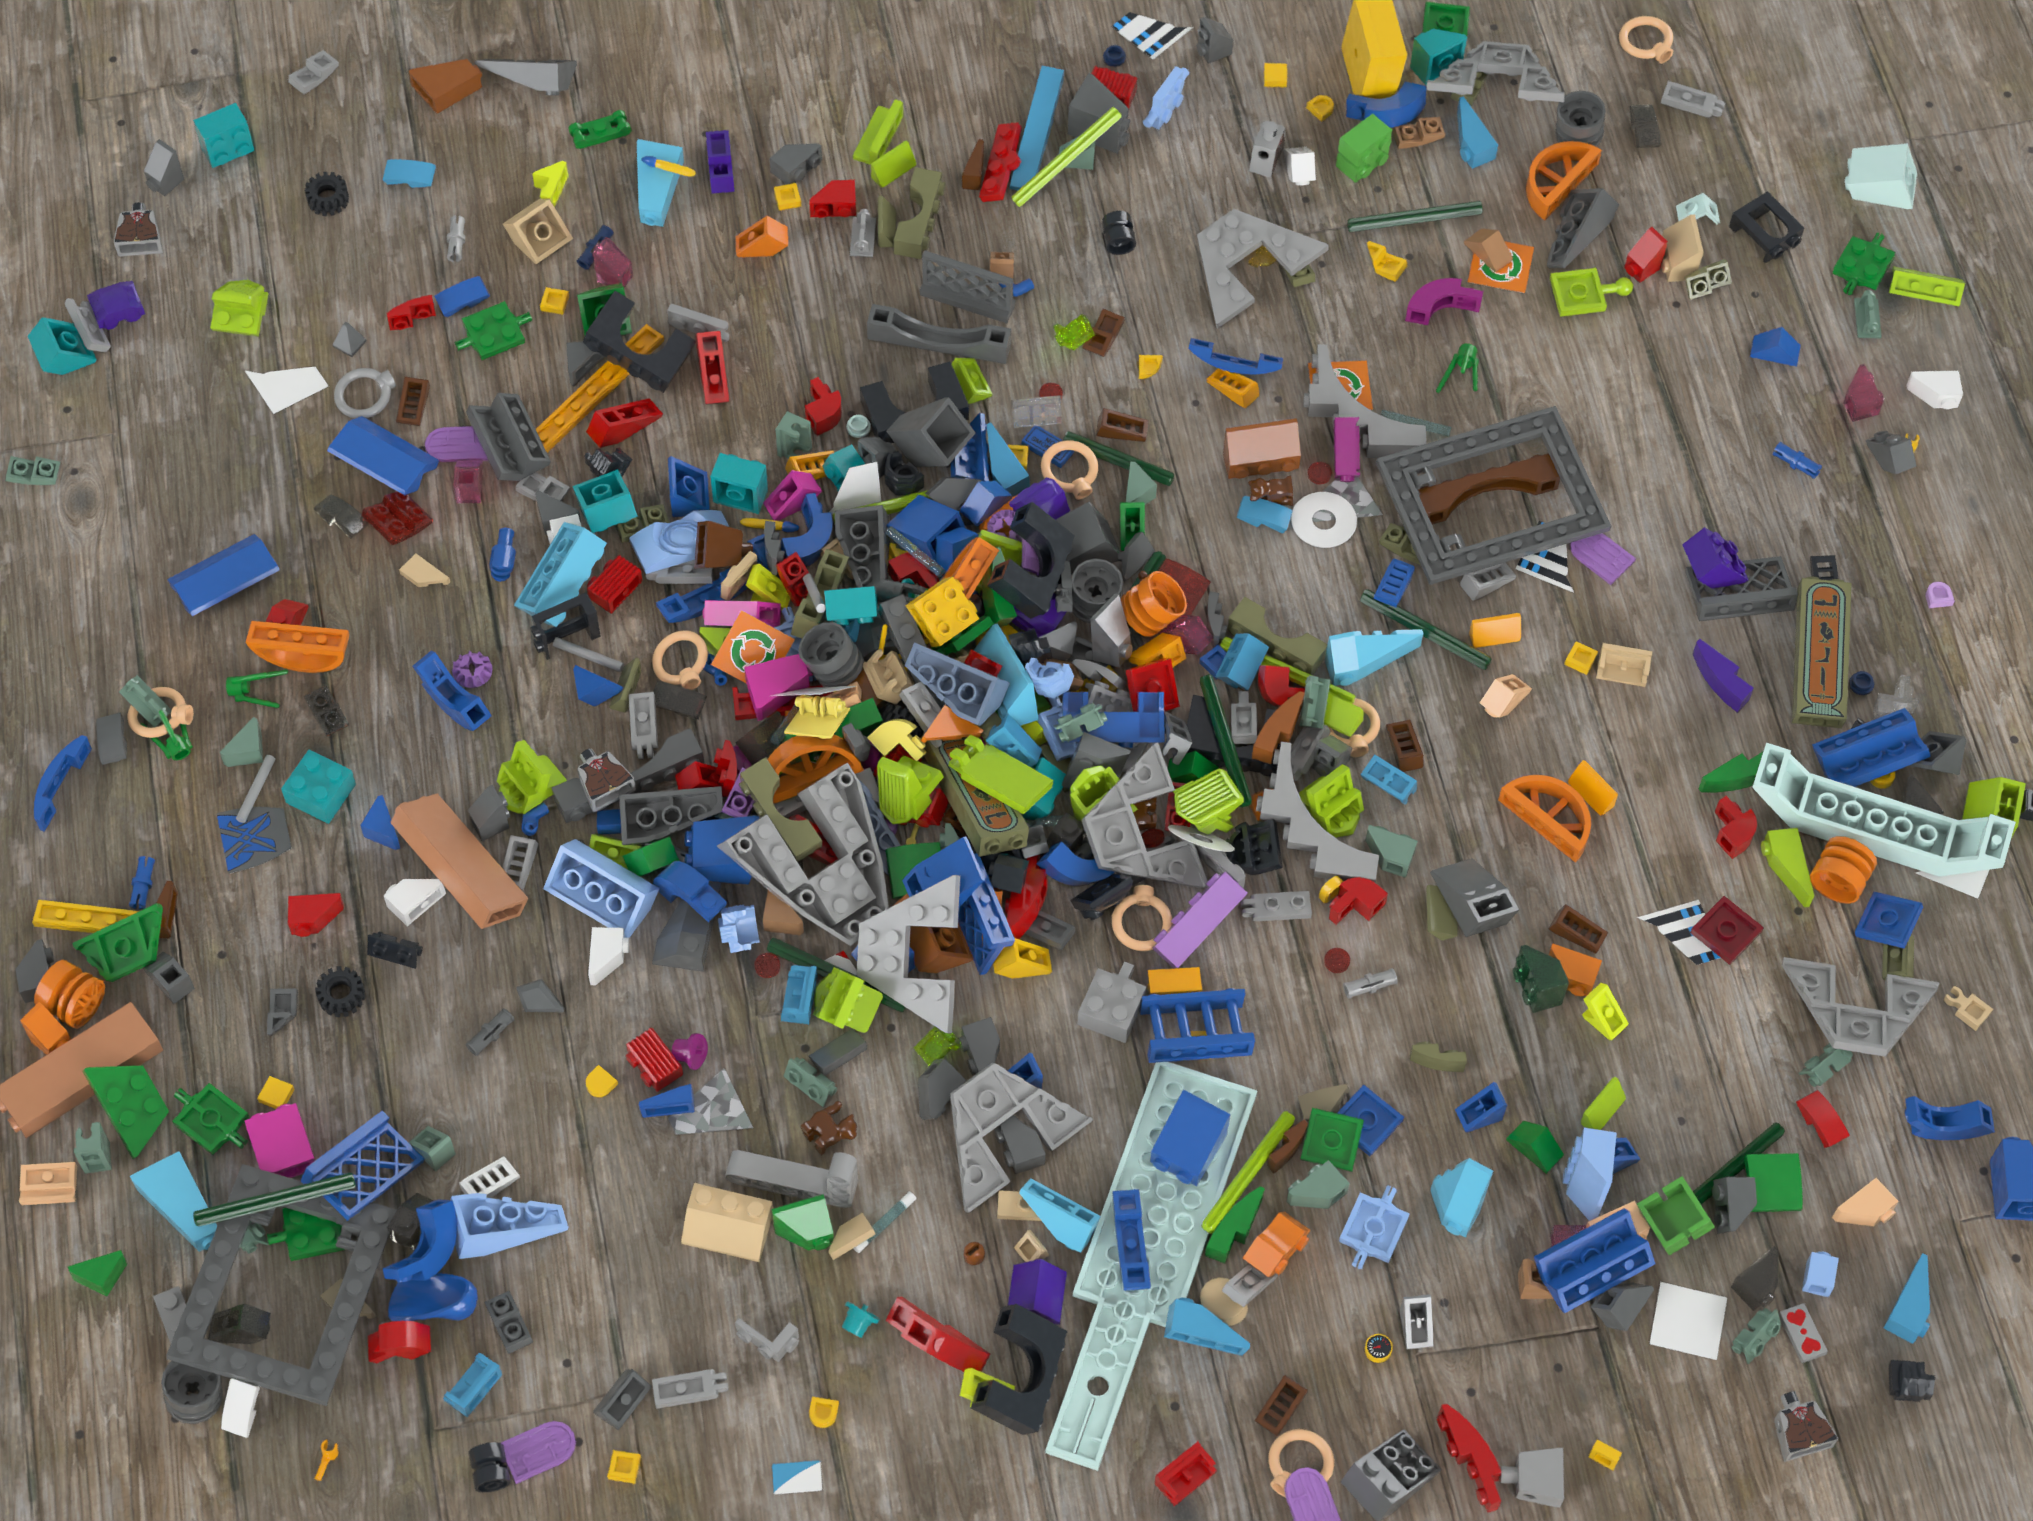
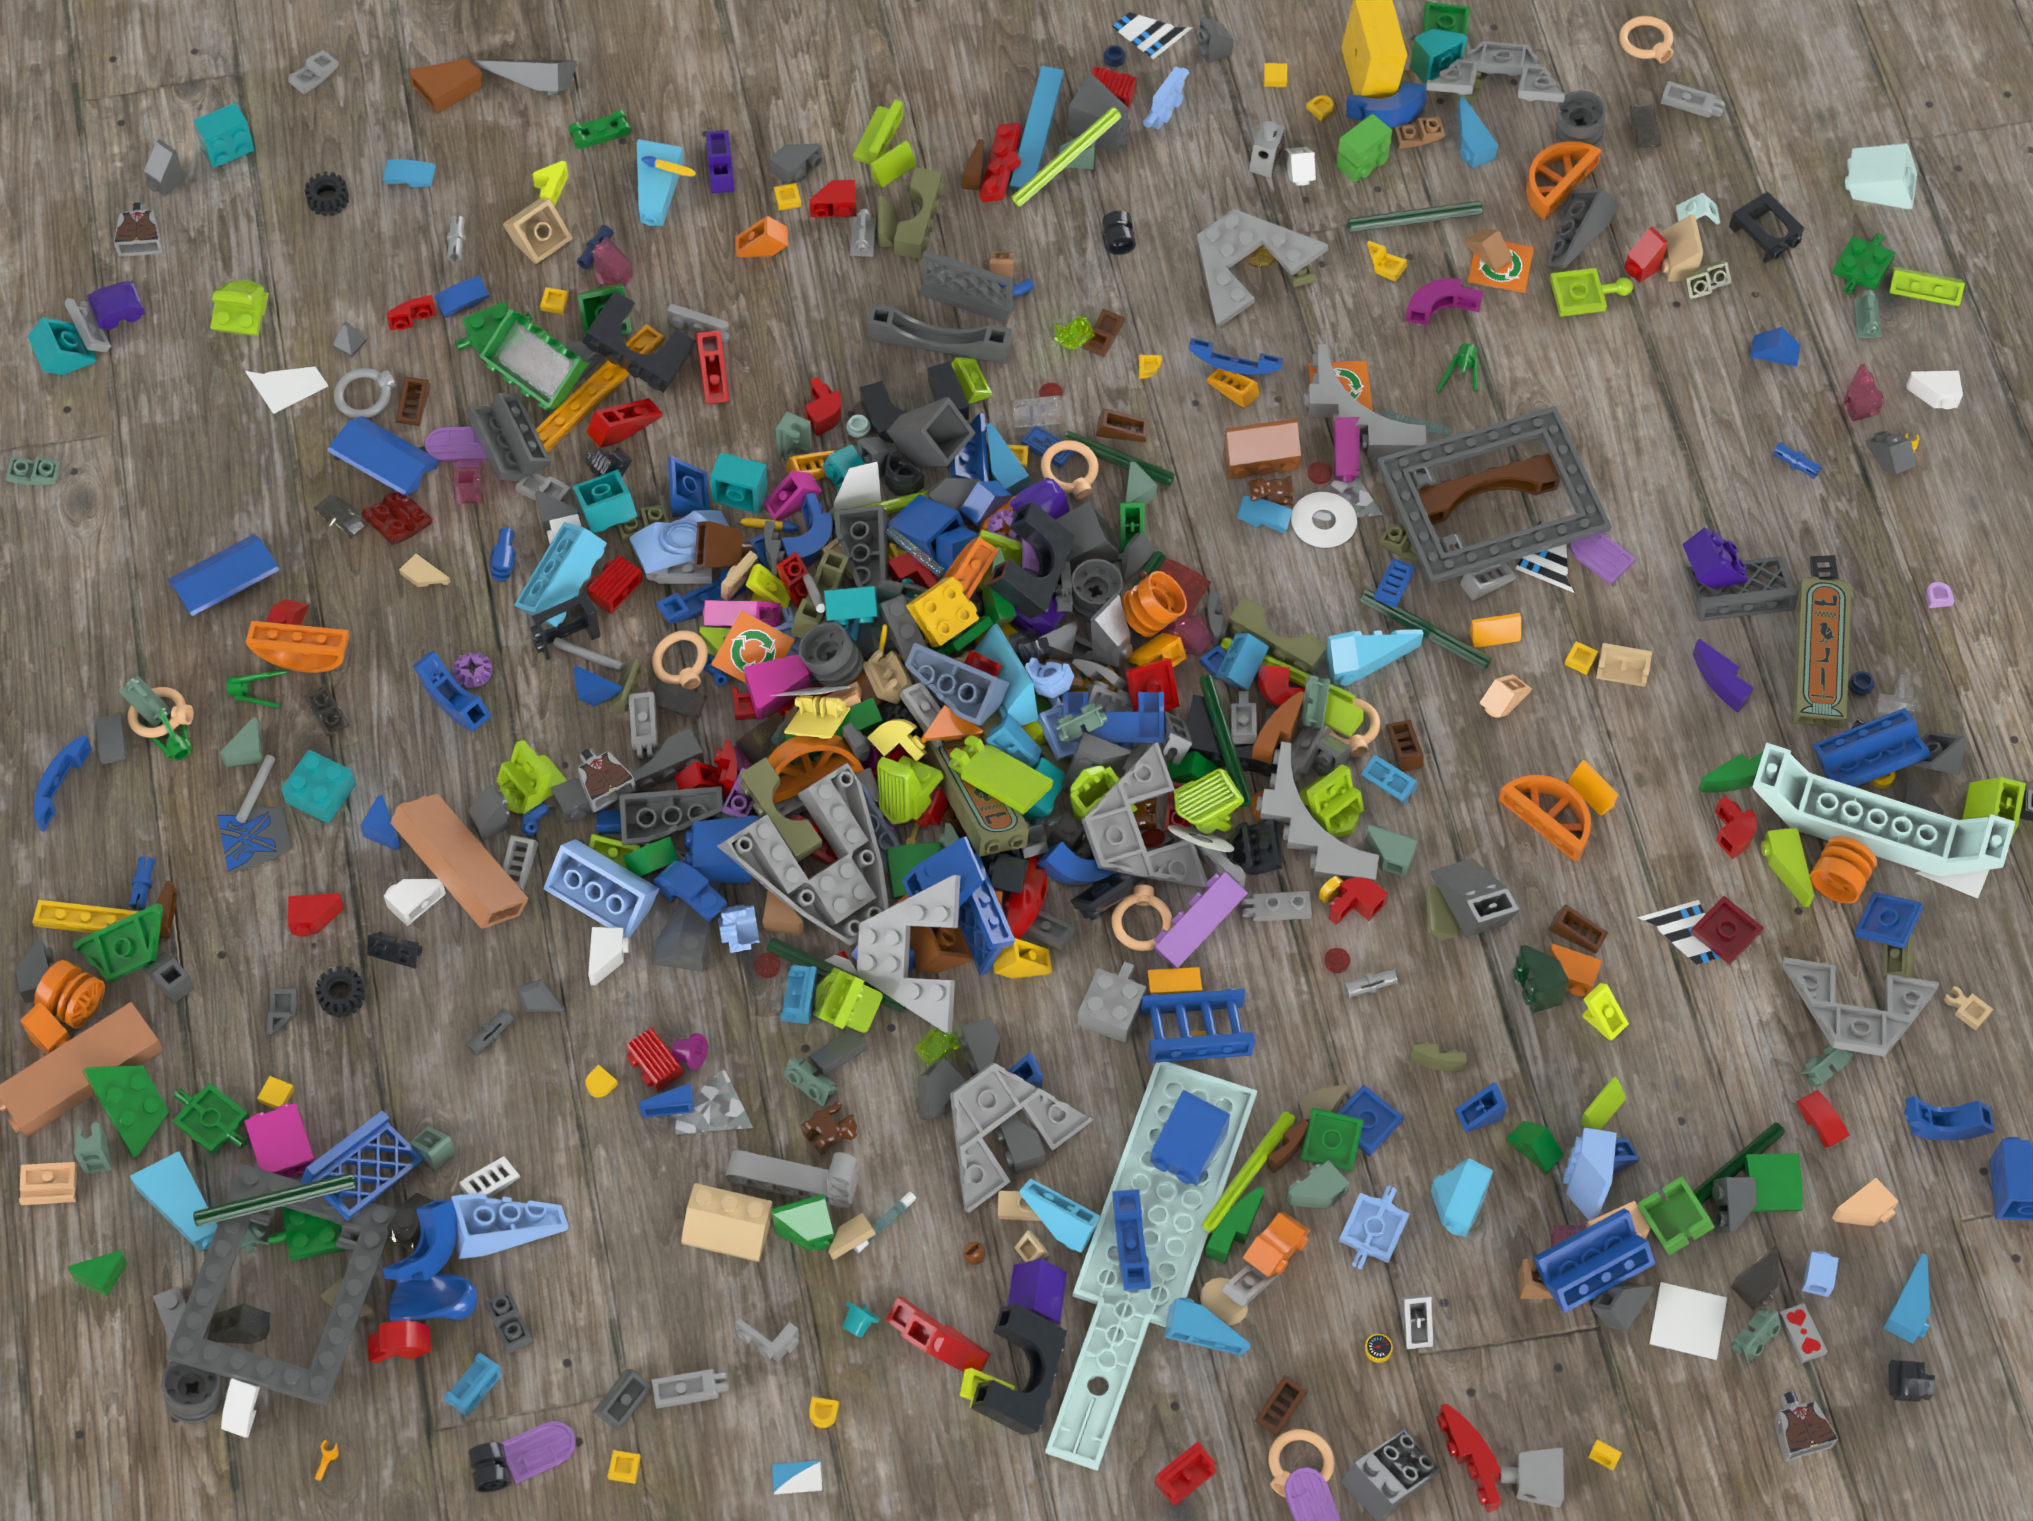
none -> window [479,309,590,411]

